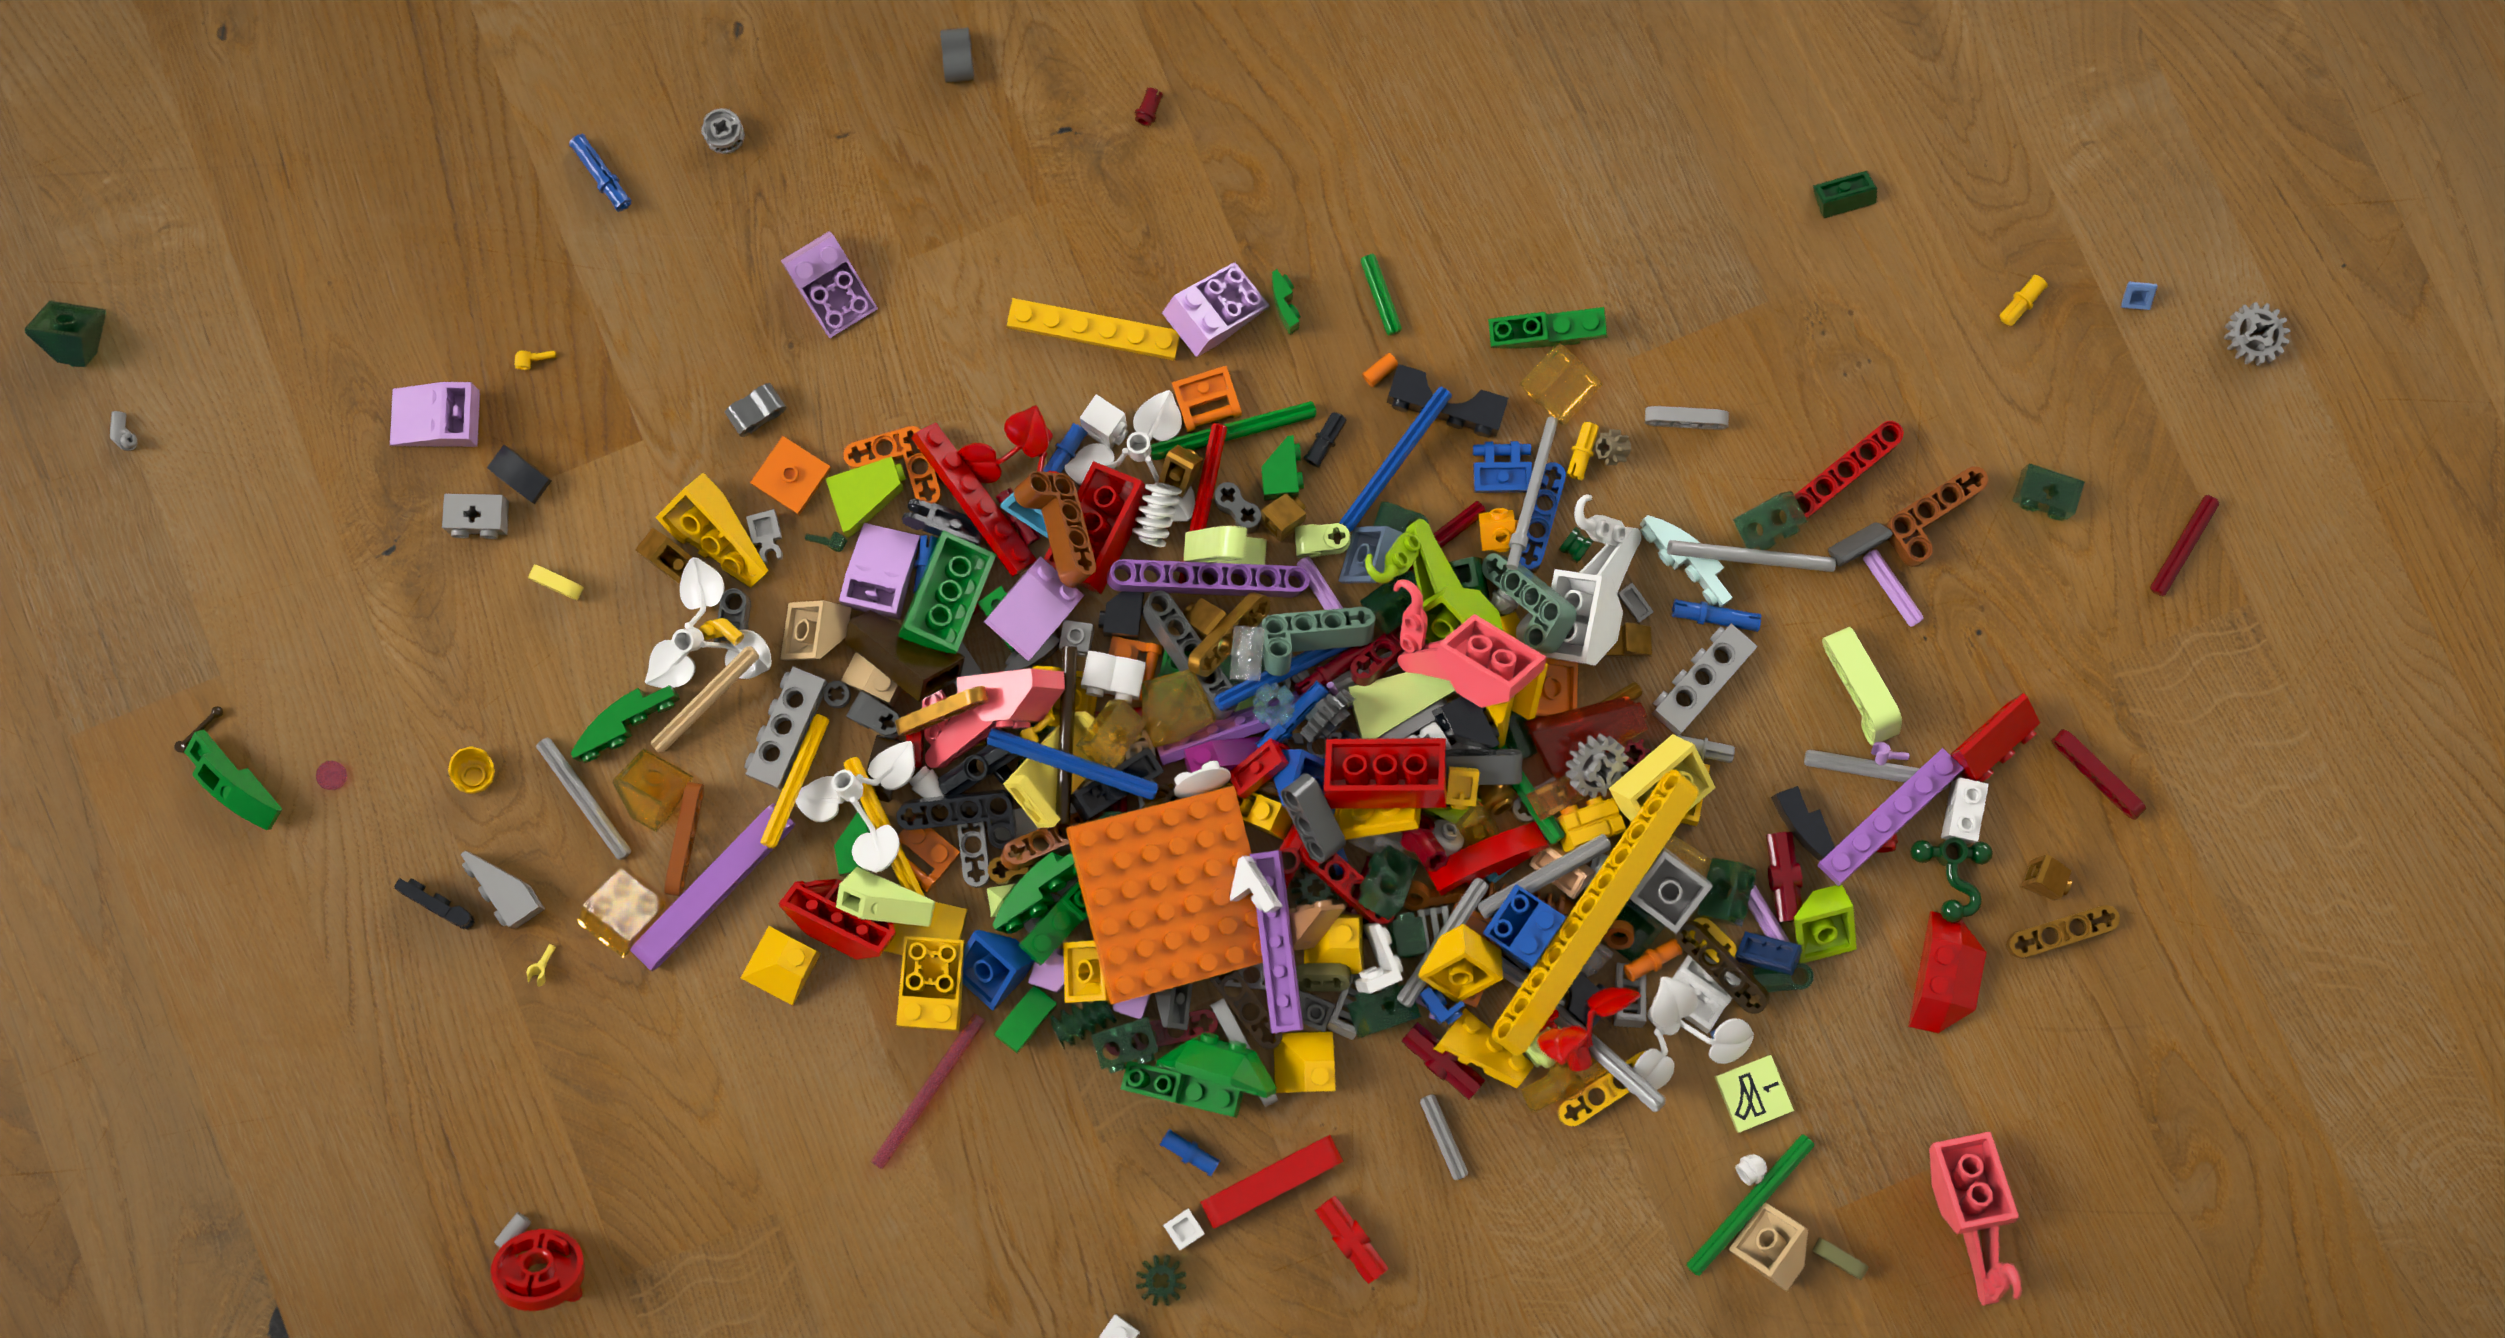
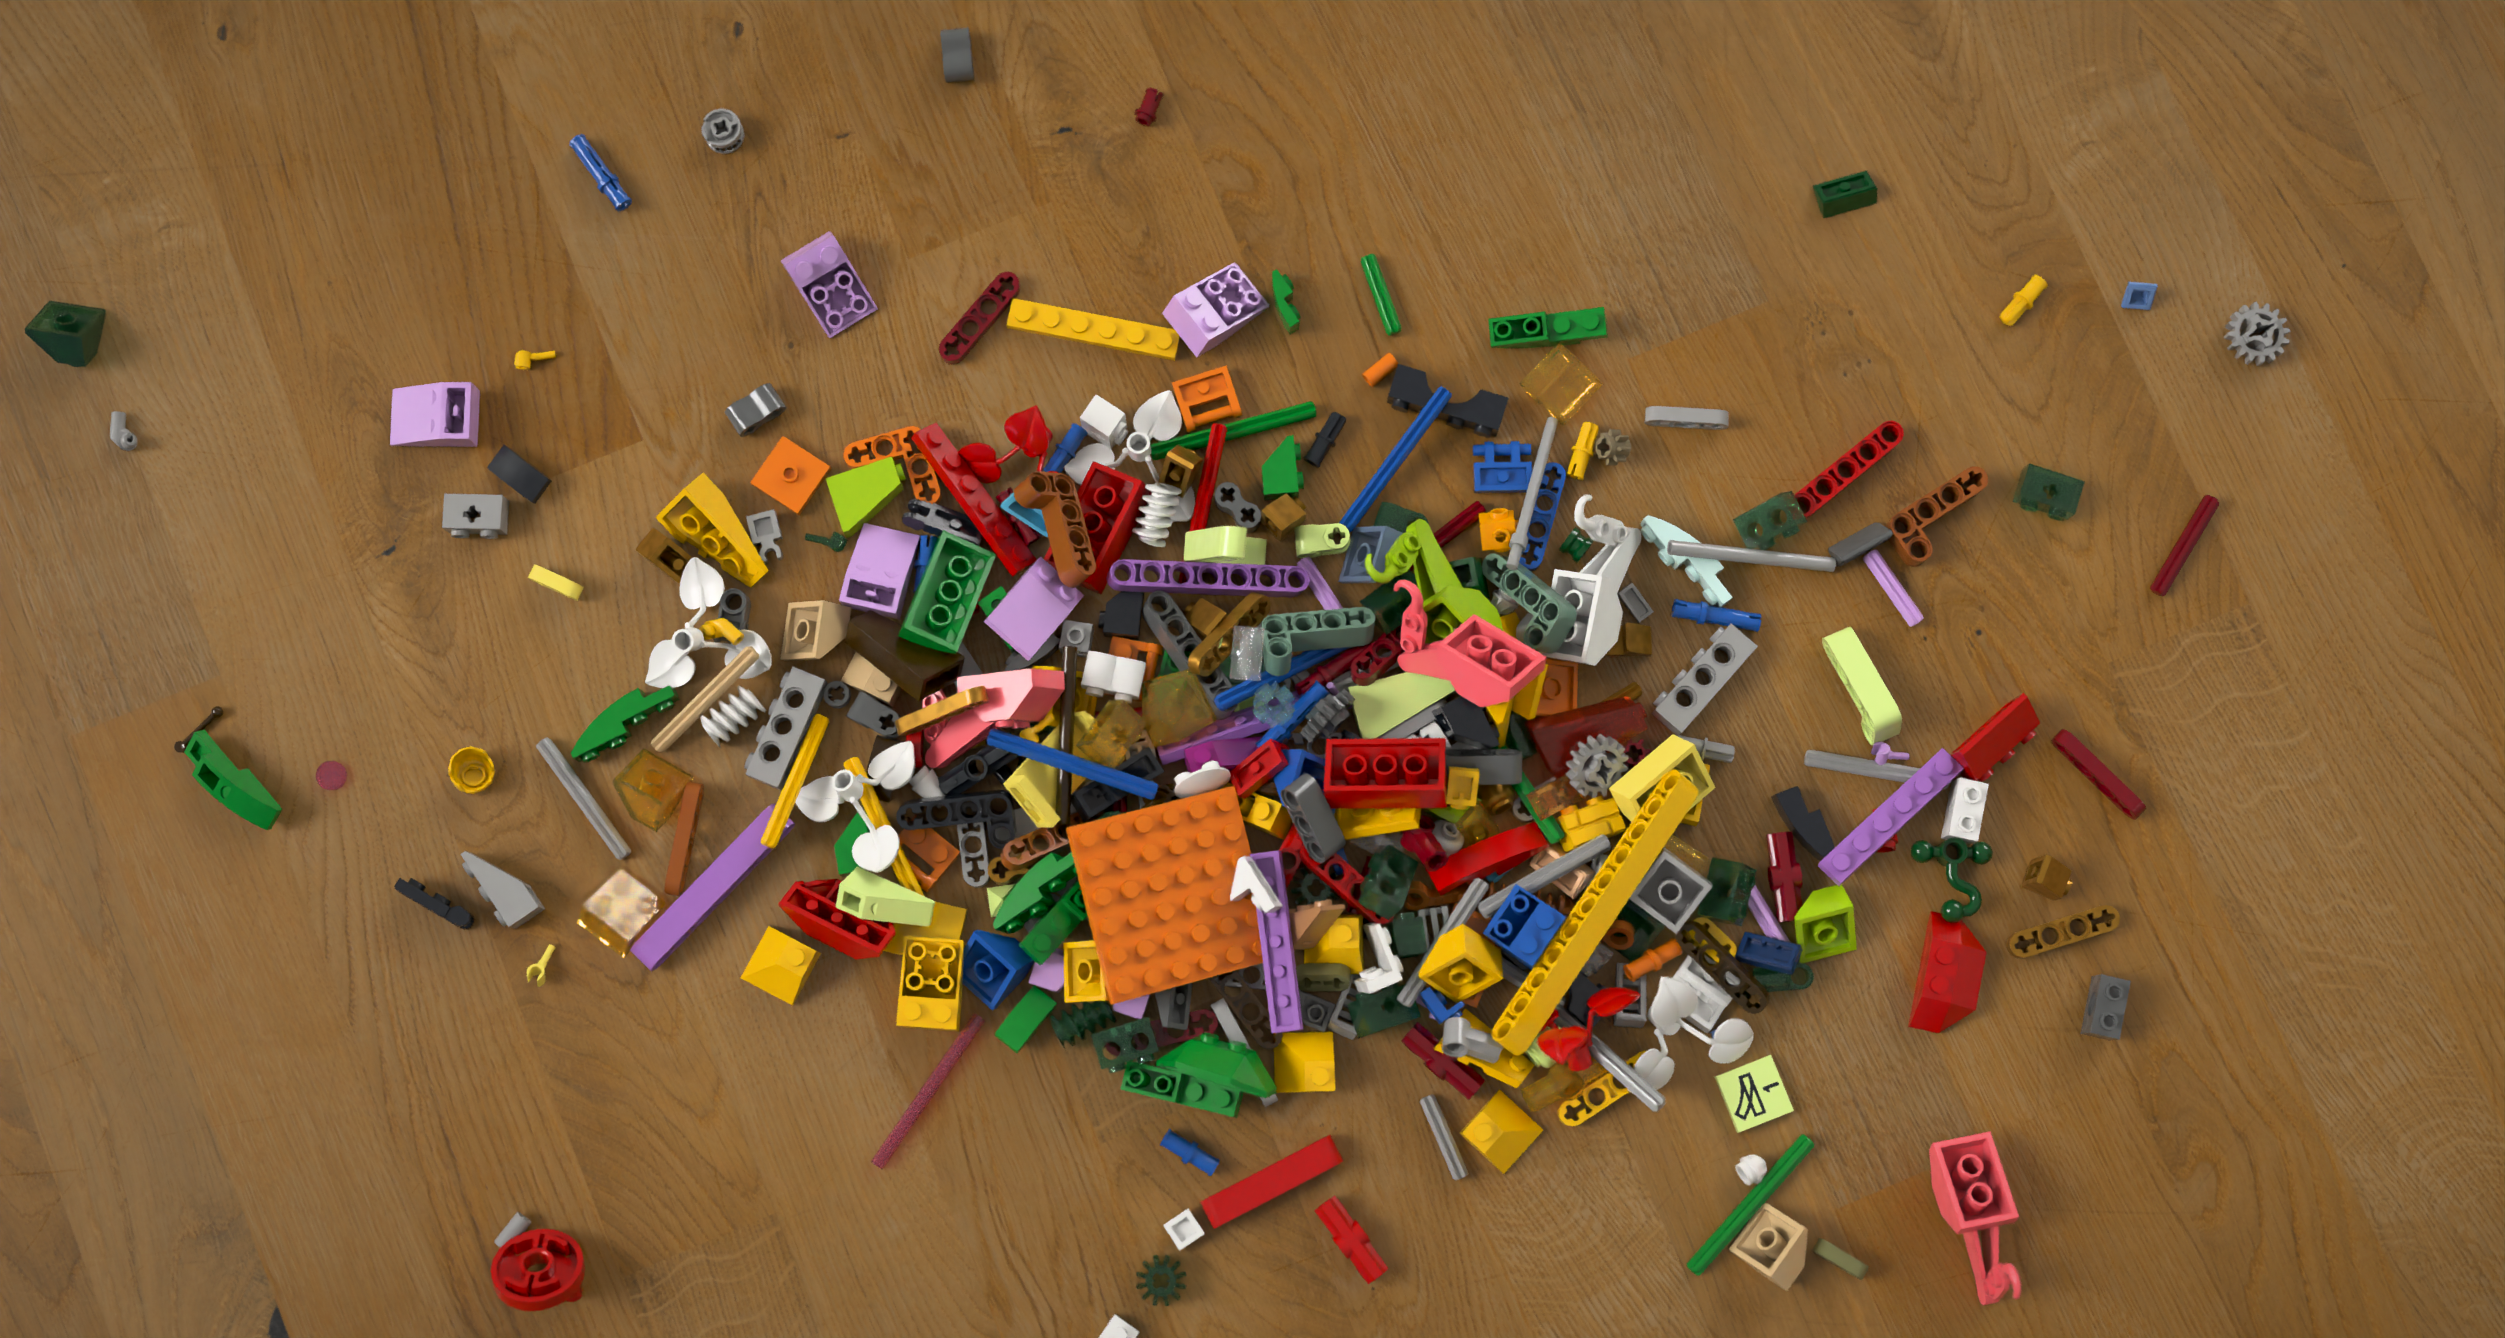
none -> white piece [700,686,766,748]
none -> dark red beam [939,272,1021,365]
none -> light grey piece [1442,1017,1503,1063]
none -> yellow slope [1459,1089,1543,1174]
none -> dark grey brick [2080,974,2131,1041]

